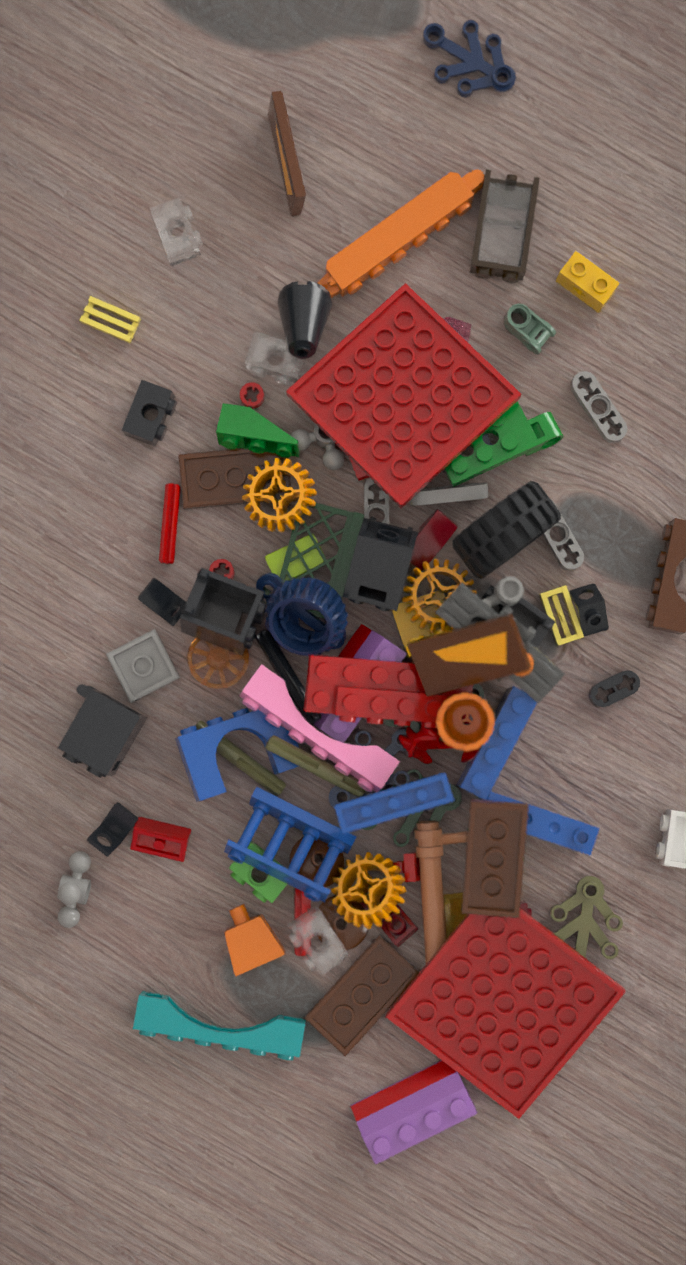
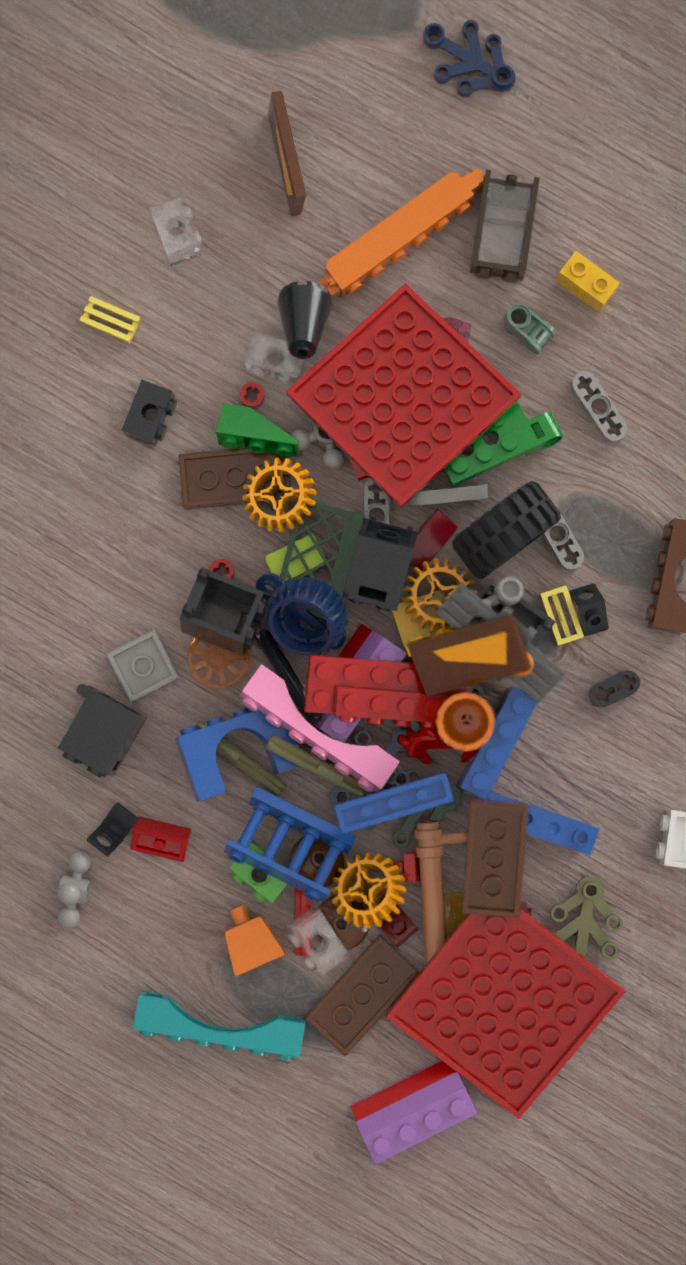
black bracket [138,578,186,626] -> none
red axle [159,483,181,564] -> none

